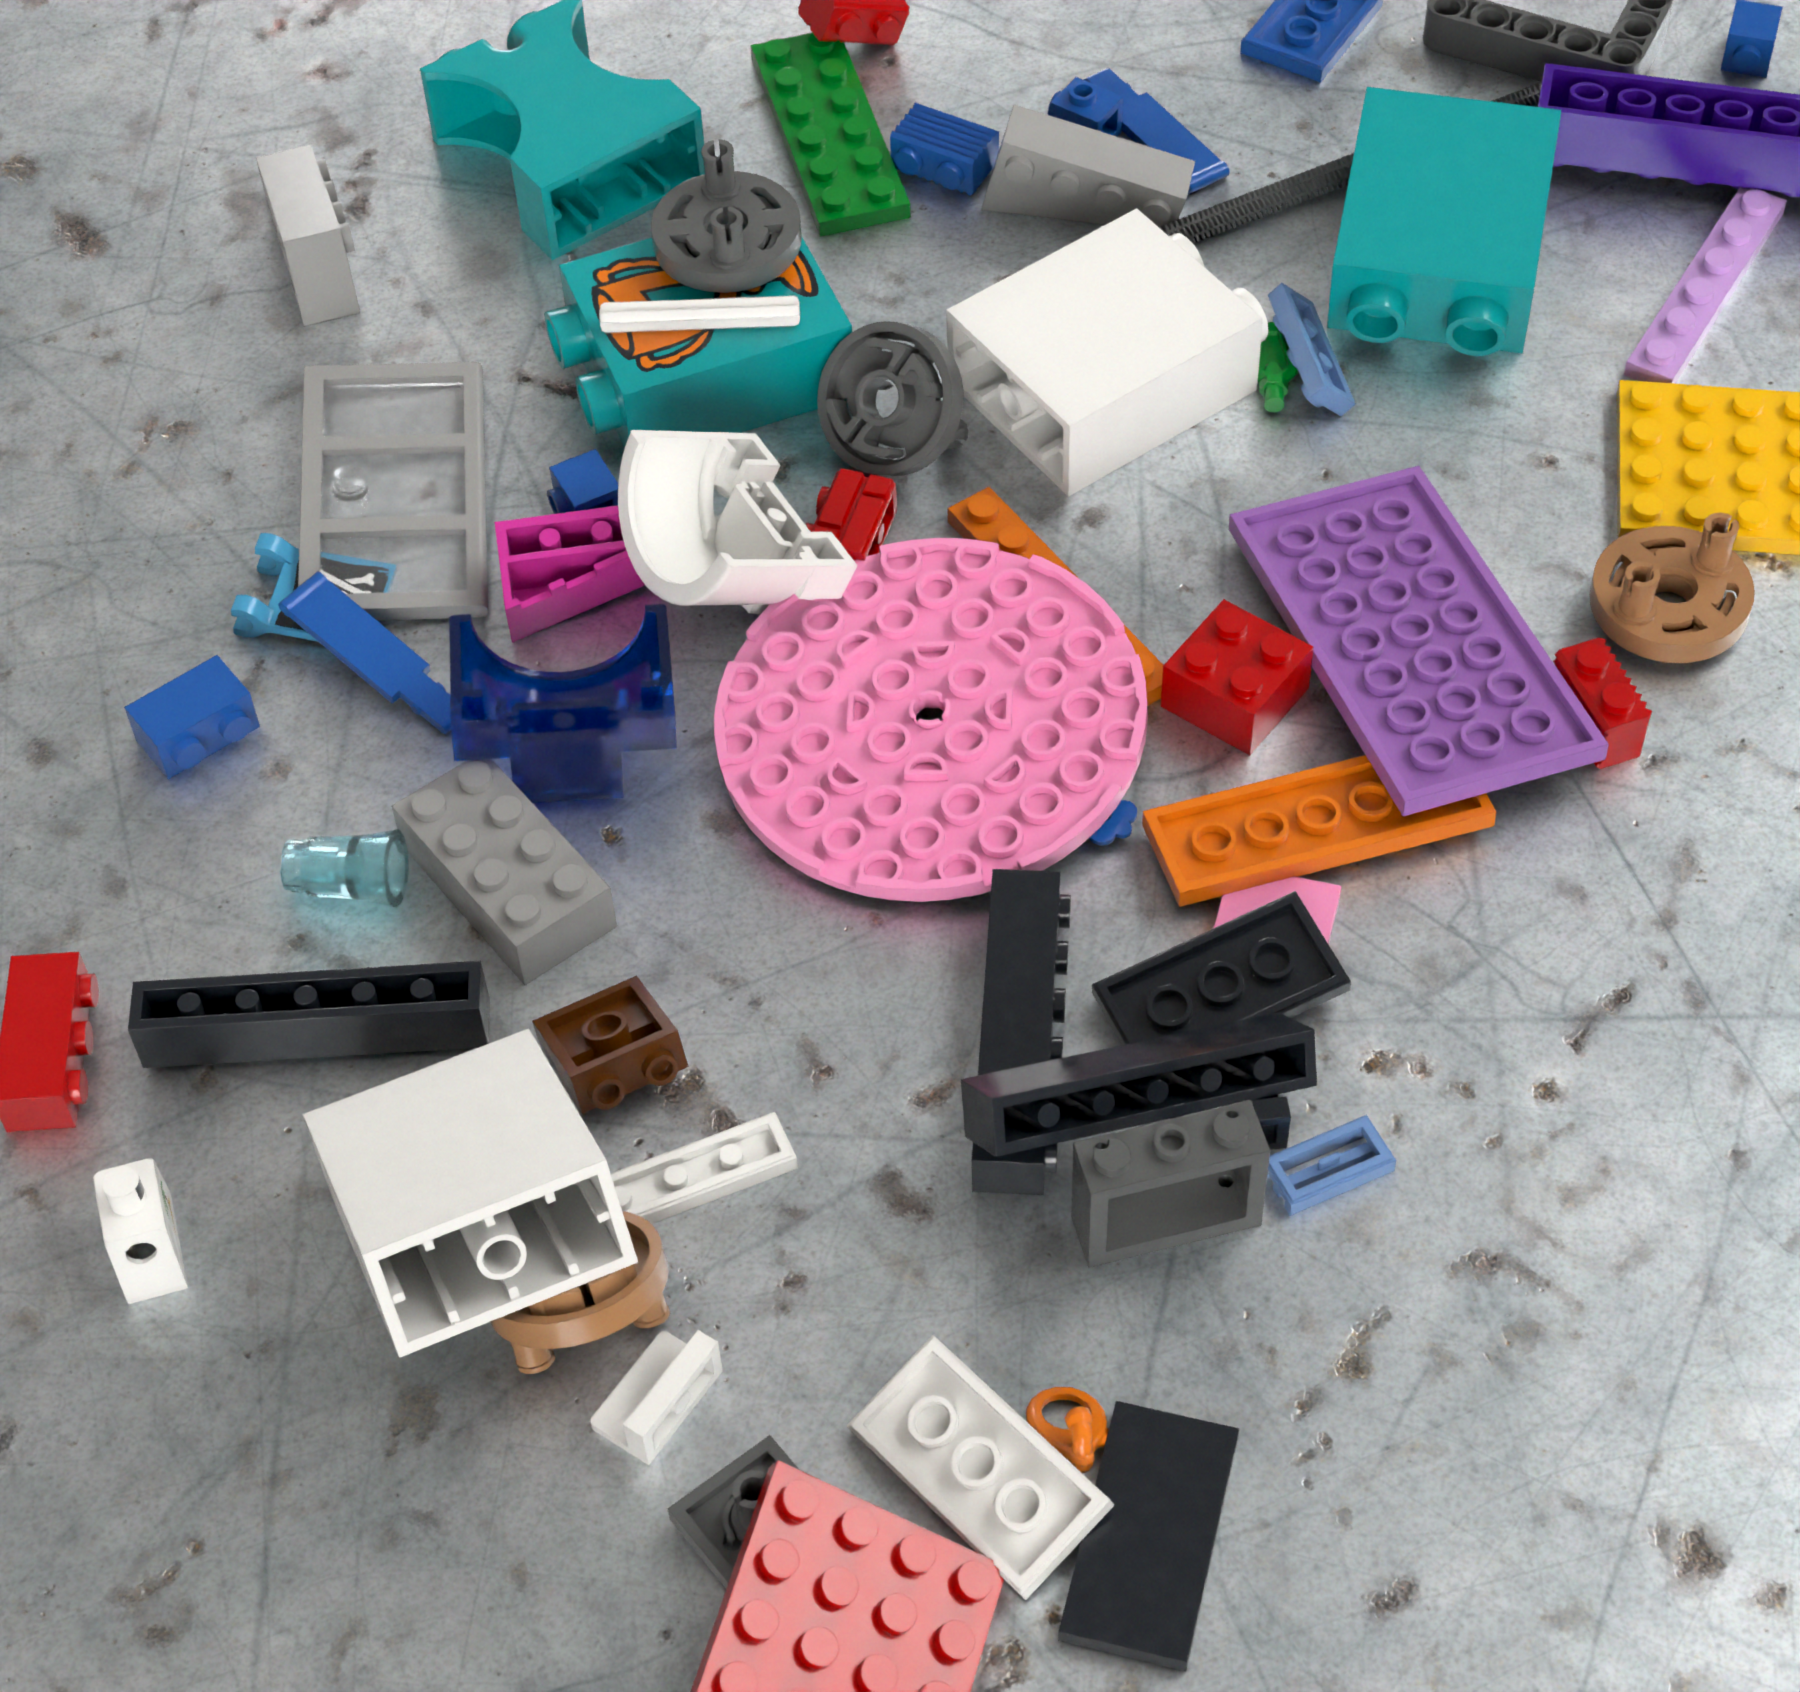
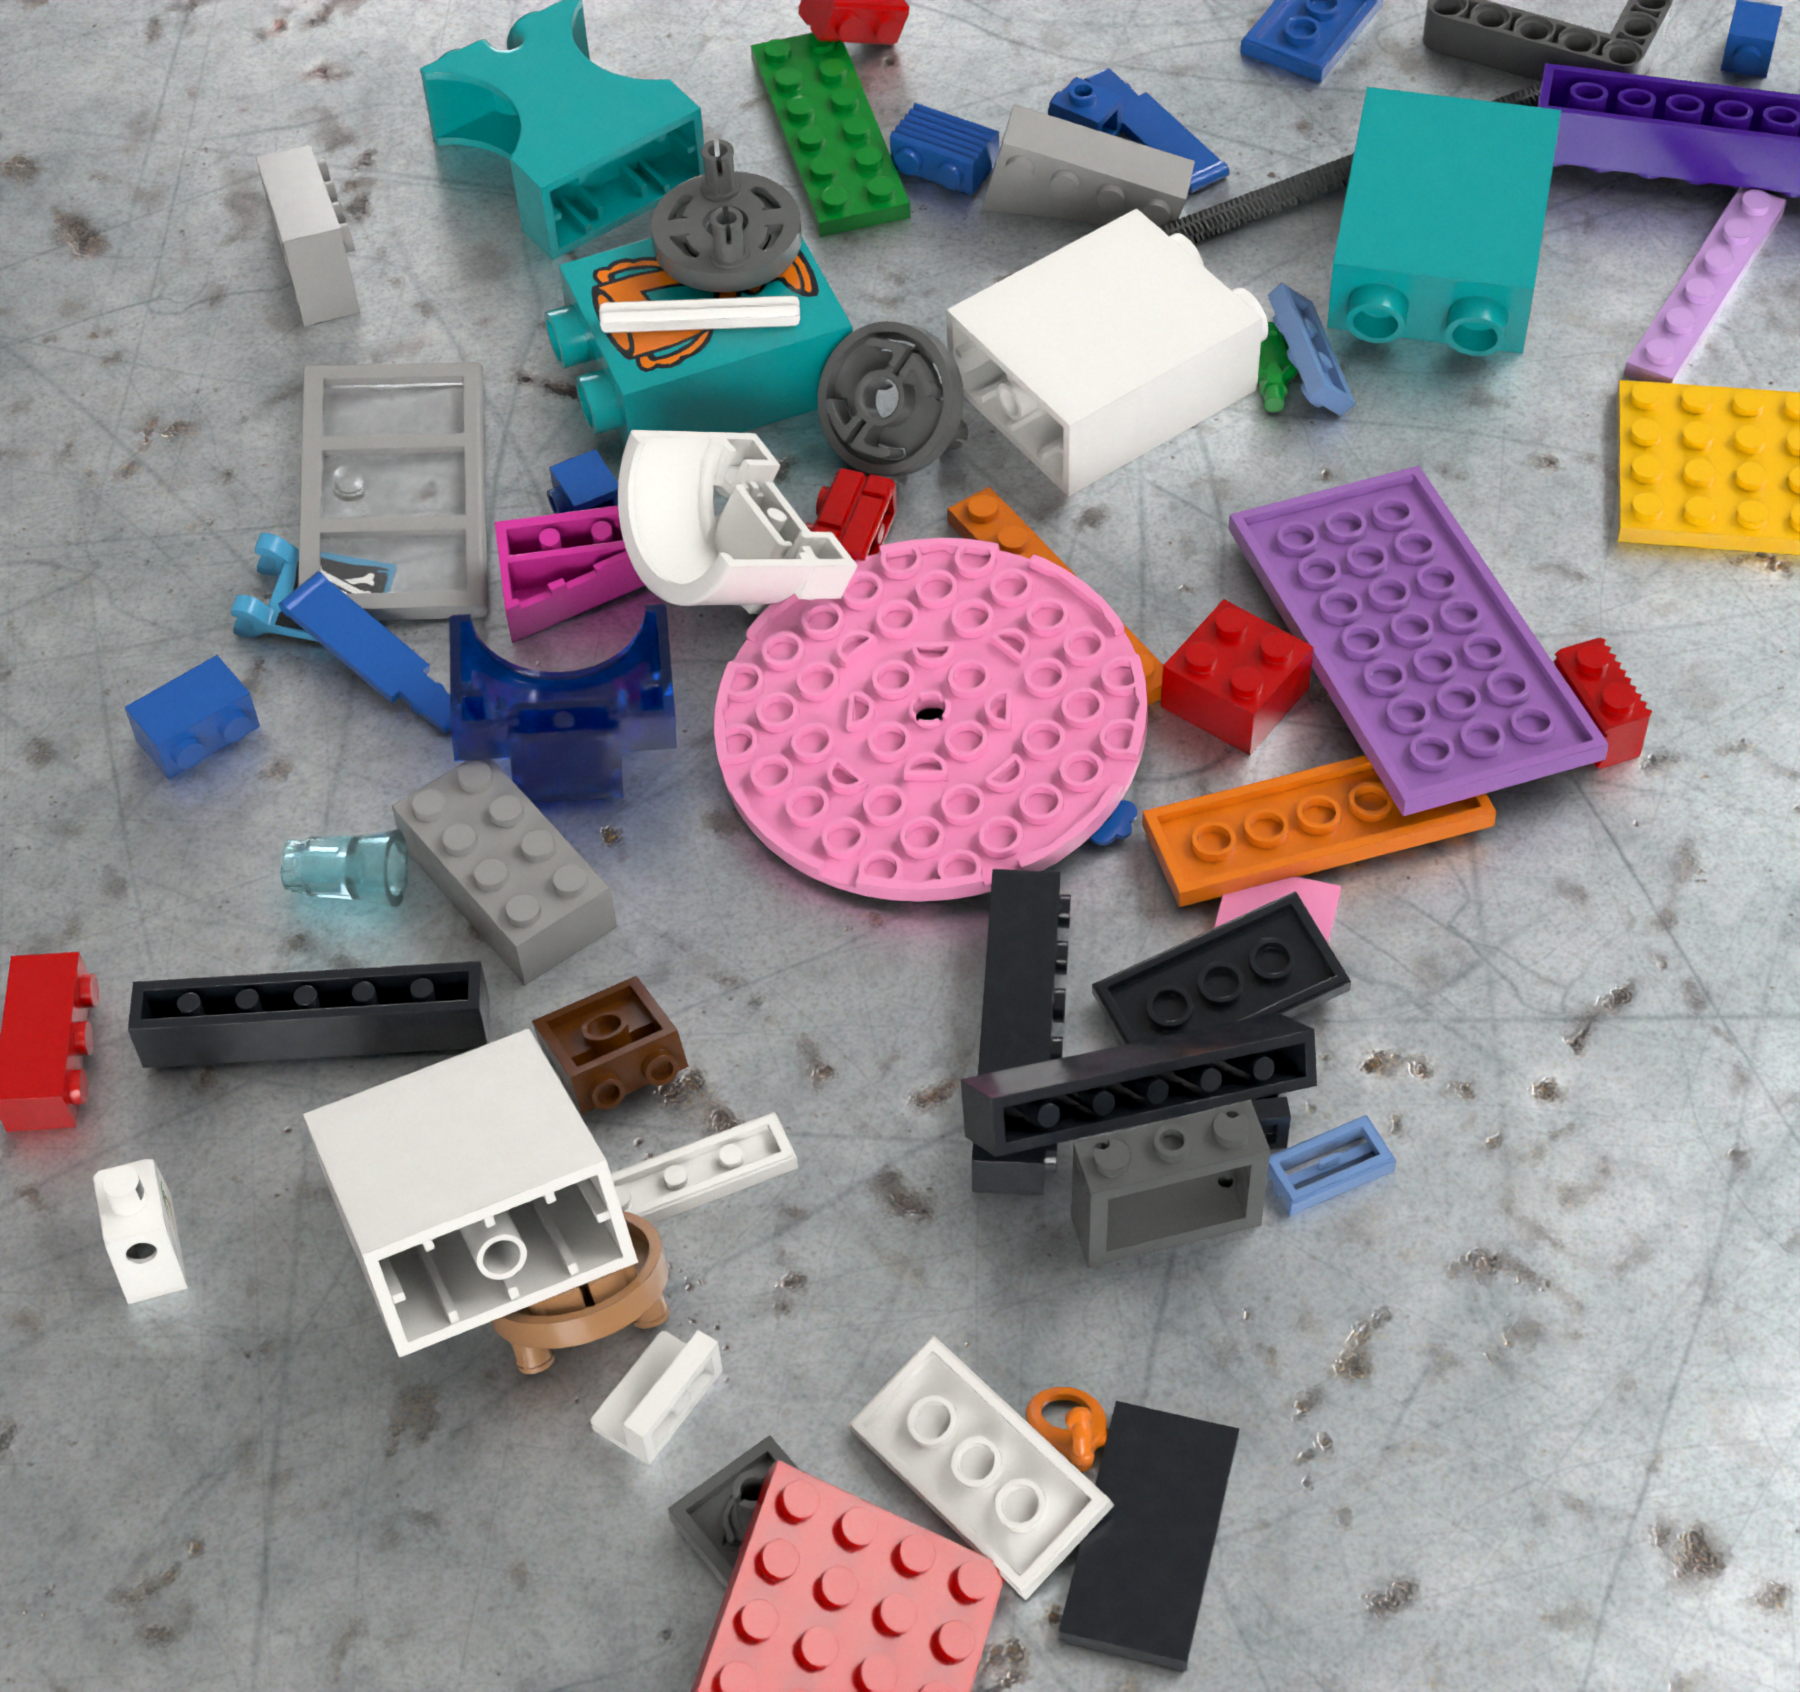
medium nougat piece [1589,513,1755,663] -> none

